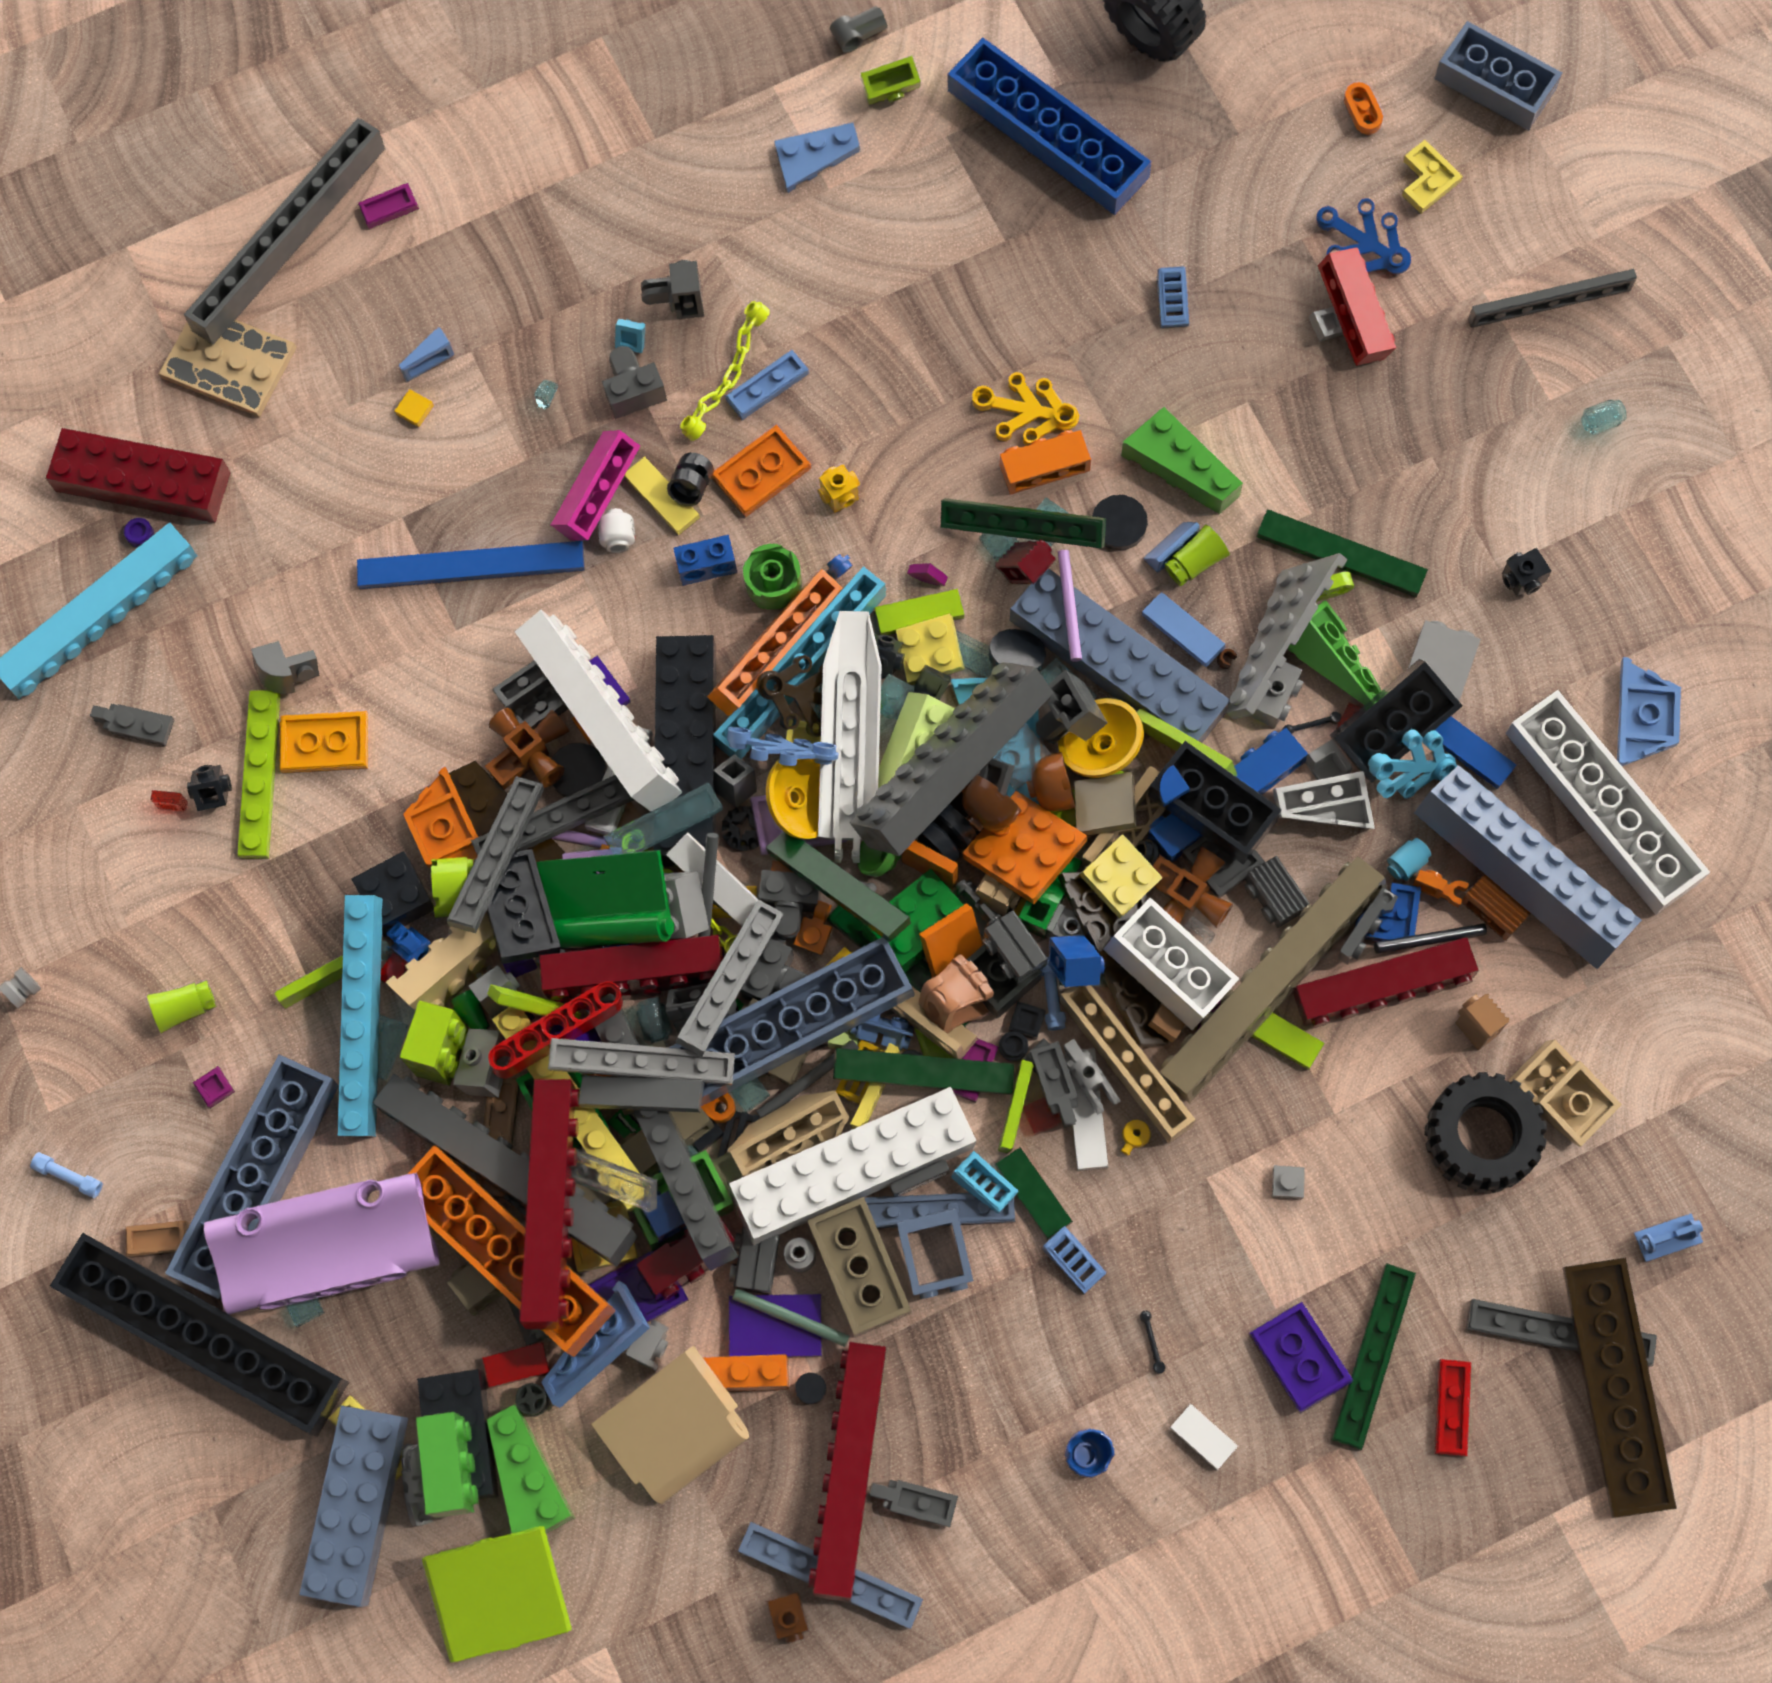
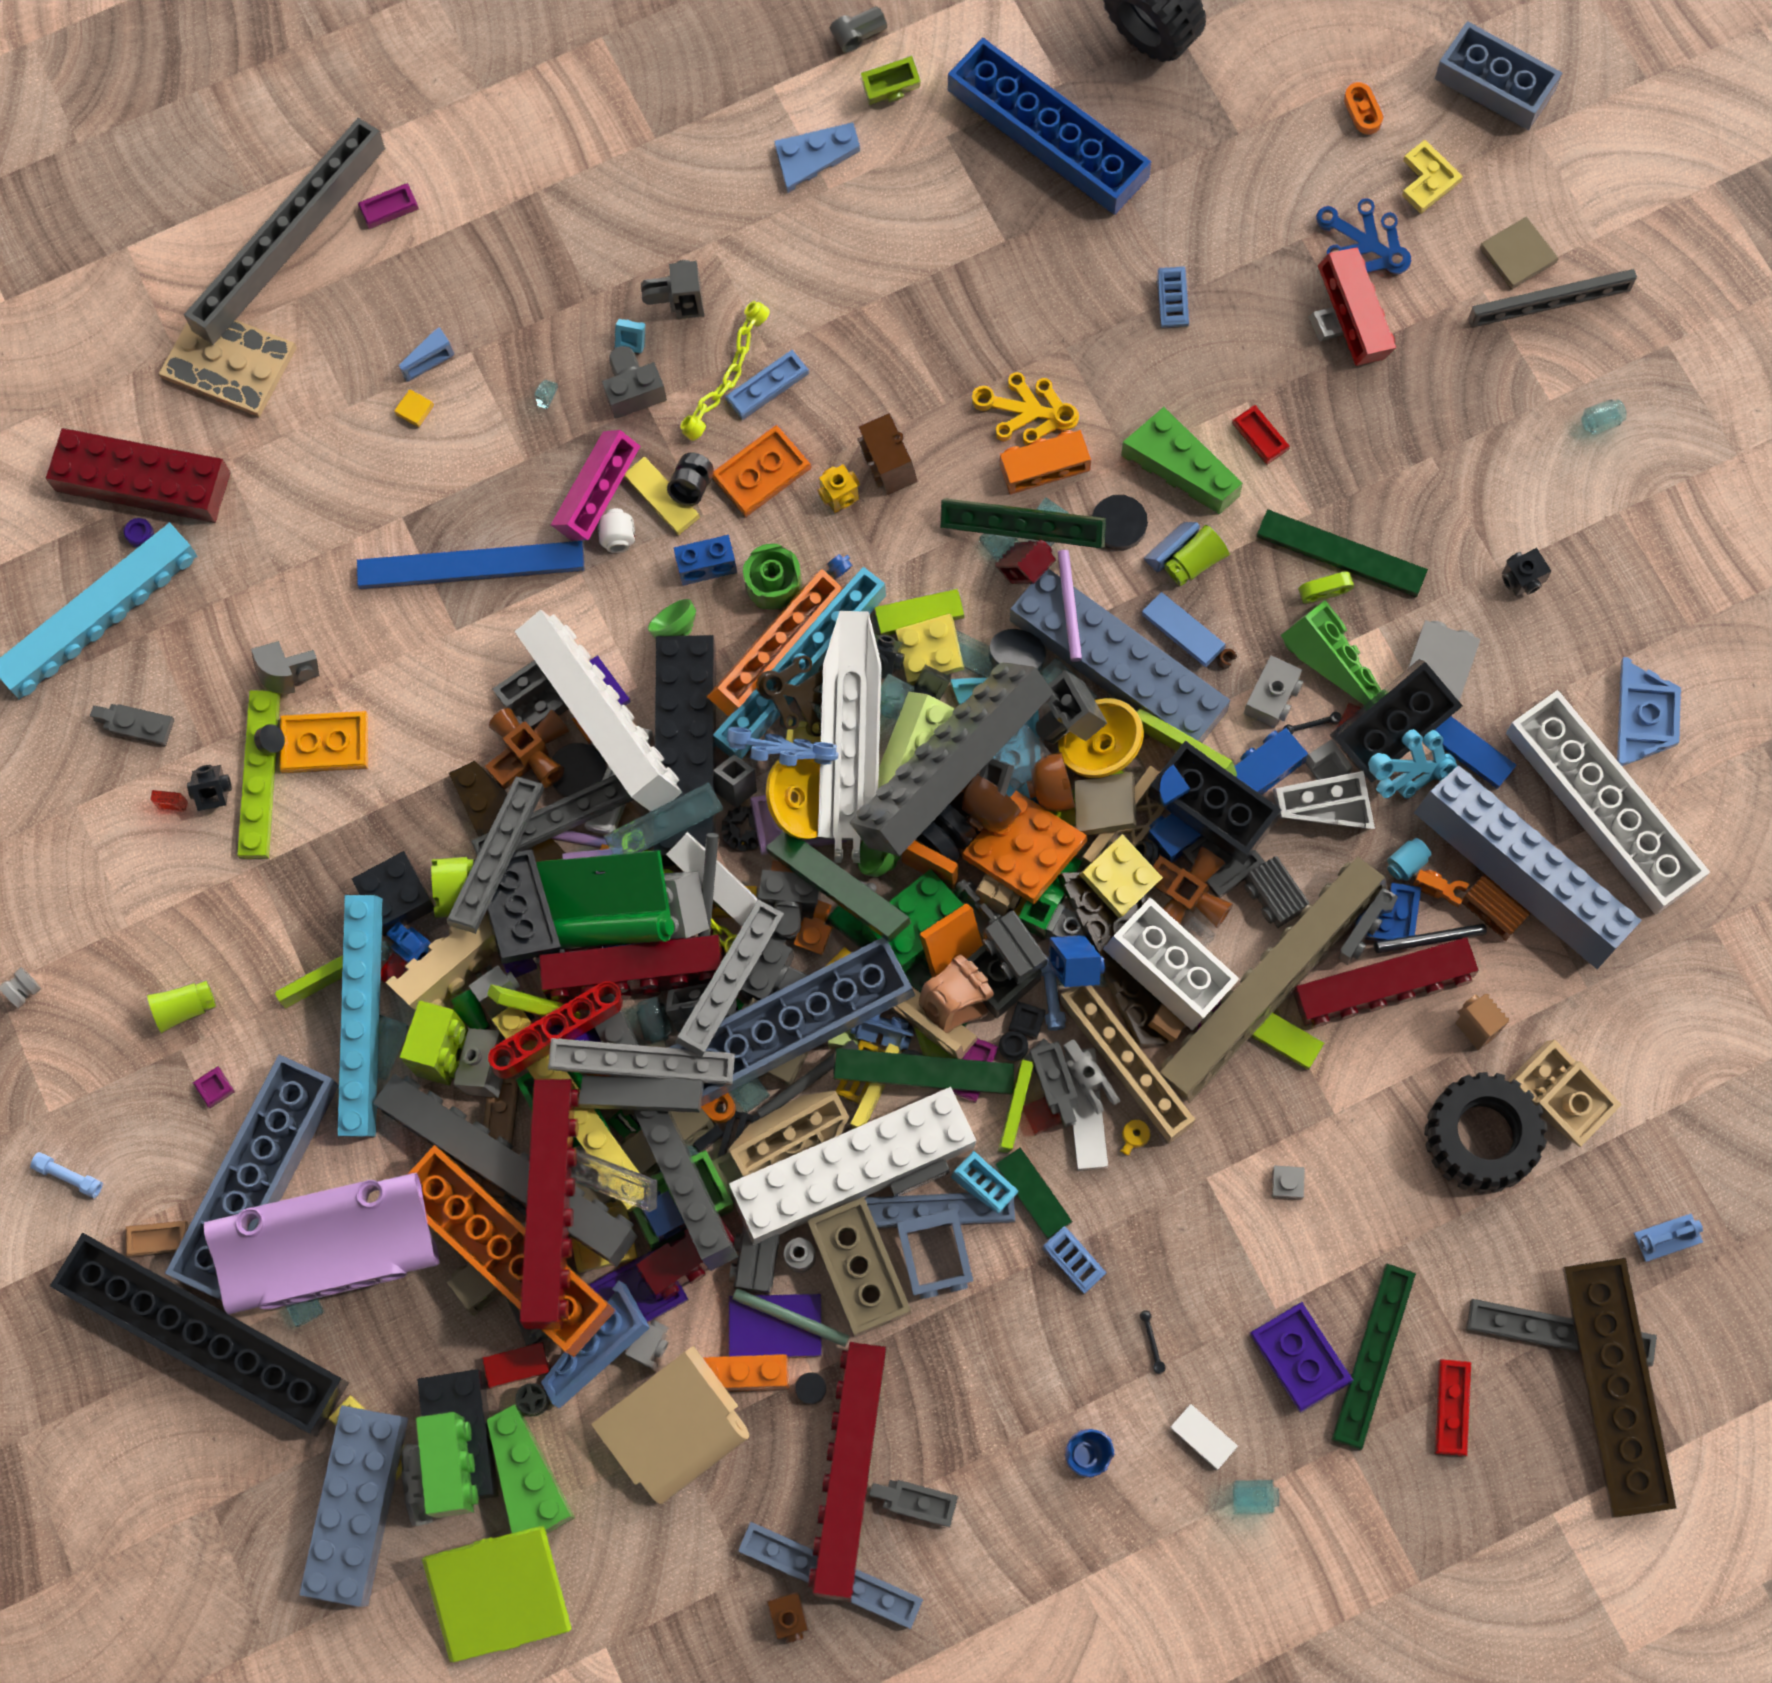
orange wing [403,767,478,868] -> none
magenta tile [907,563,948,586] -> none
light grey wing [1226,553,1348,719] -> none
none -> black tile [254,724,285,755]
none -> bright green piece [648,599,696,639]
none -> reddish brown brick [857,413,918,495]
none -> red tile [1232,405,1290,465]
none -> clear light blue brick [1232,1480,1280,1515]
none -> dark tan tile [1480,216,1559,290]

